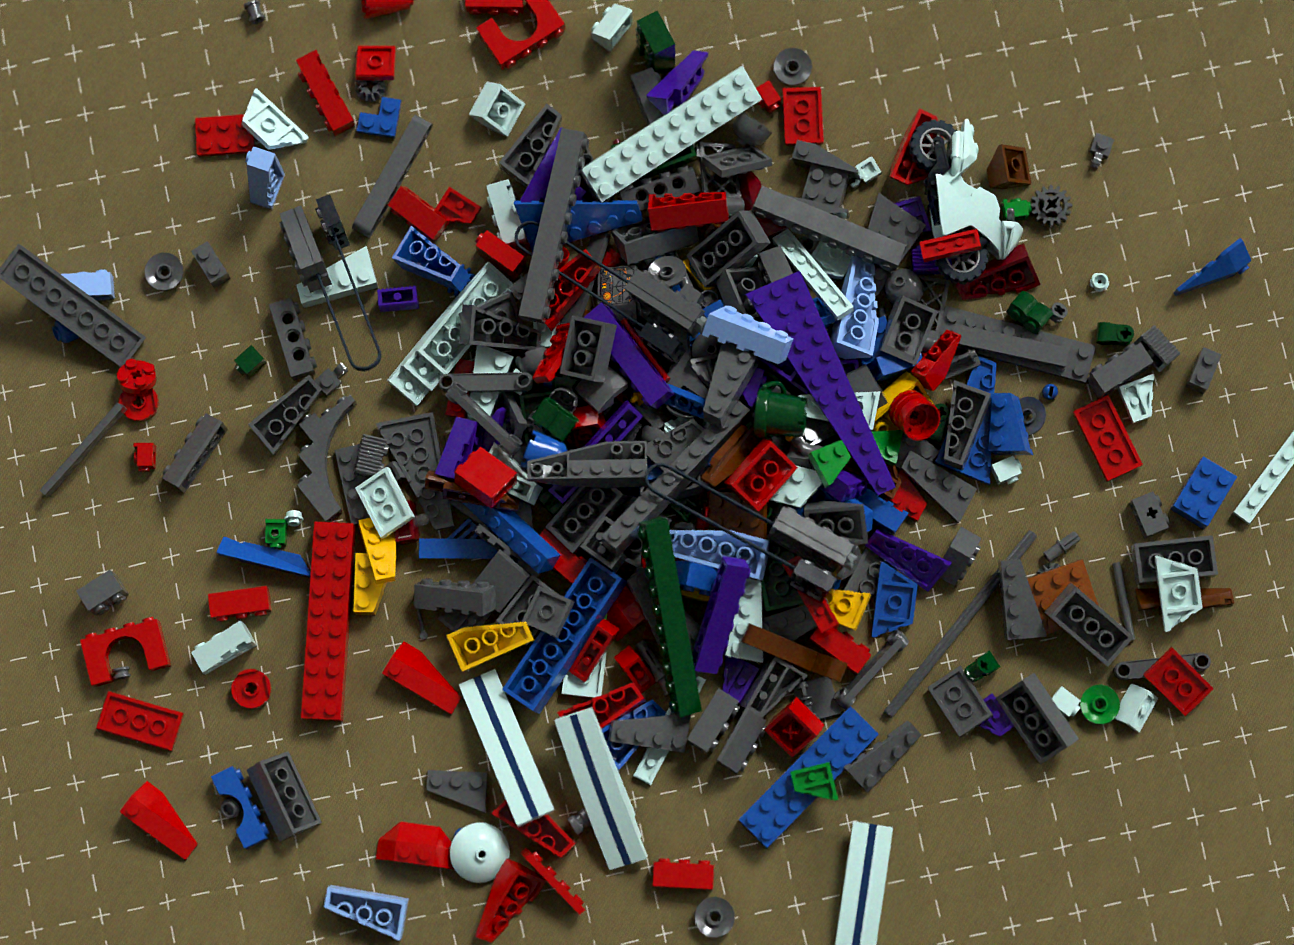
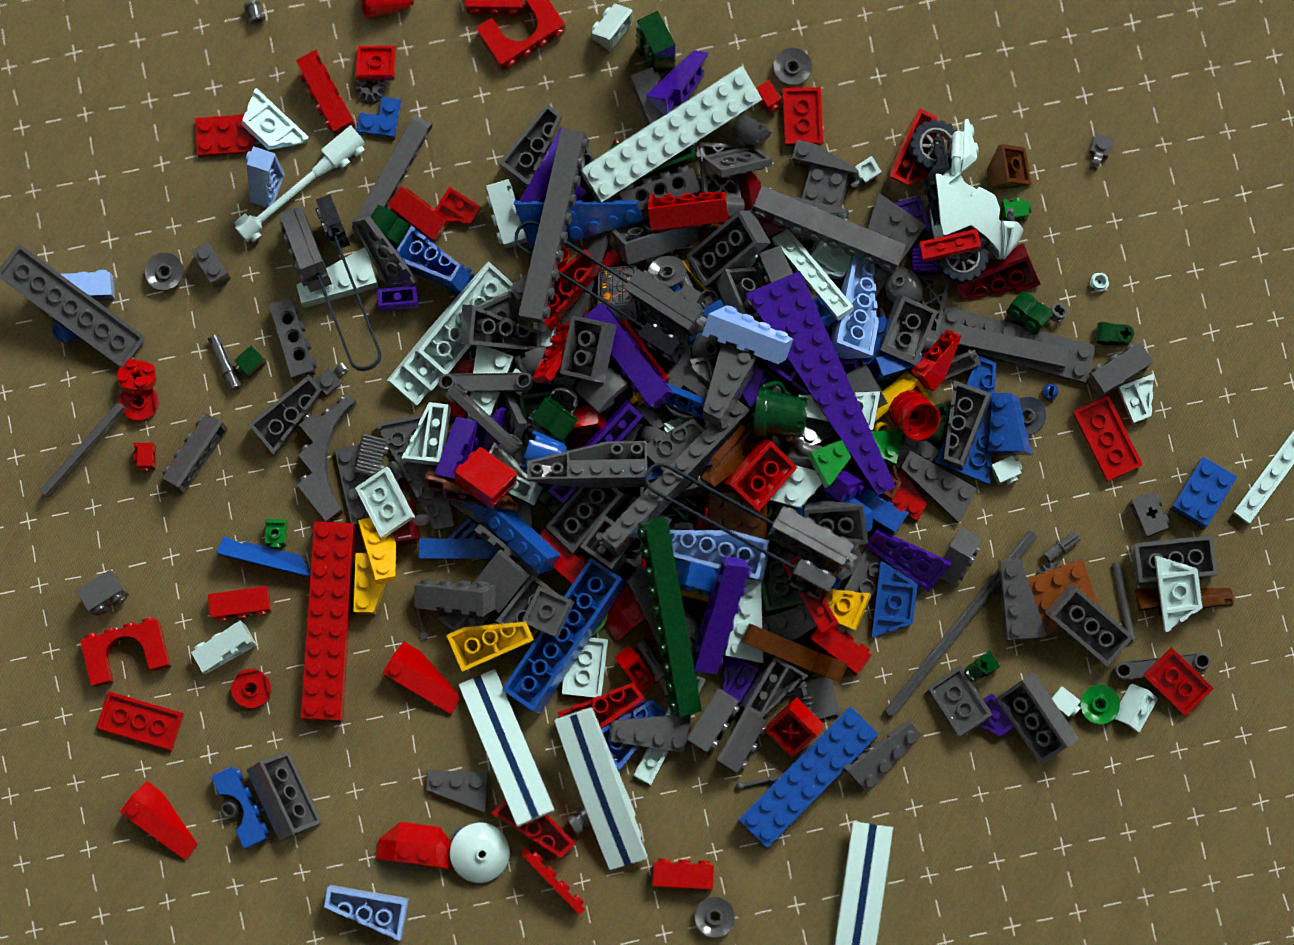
dark grey bush [112,666,131,680] -> none
light aqua plate [284,510,304,526] -> none
light aqua slope [469,82,525,137] -> none
red brick [475,230,526,280] -> none
red wedge [475,858,546,943] -> none
red slope [569,618,620,682] -> none
green wing [790,762,839,801] -> none
dark grey piece [833,629,909,709] -> none
dark grey gear [1031,185,1072,228] -> none
dark grey brick [1134,325,1180,373] -> none
blue wedge [1174,238,1252,296] -> none
dark grey brick [1185,347,1222,394] -> none
none -> dark grey pin [208,334,241,391]
none -> light aqua bar [234,125,365,242]
none -> dark grey wing [352,216,418,289]
none -> dark green brick [370,205,411,246]
none -> light aqua wedge [401,402,451,466]
none -> dark grey hinge [736,775,777,790]

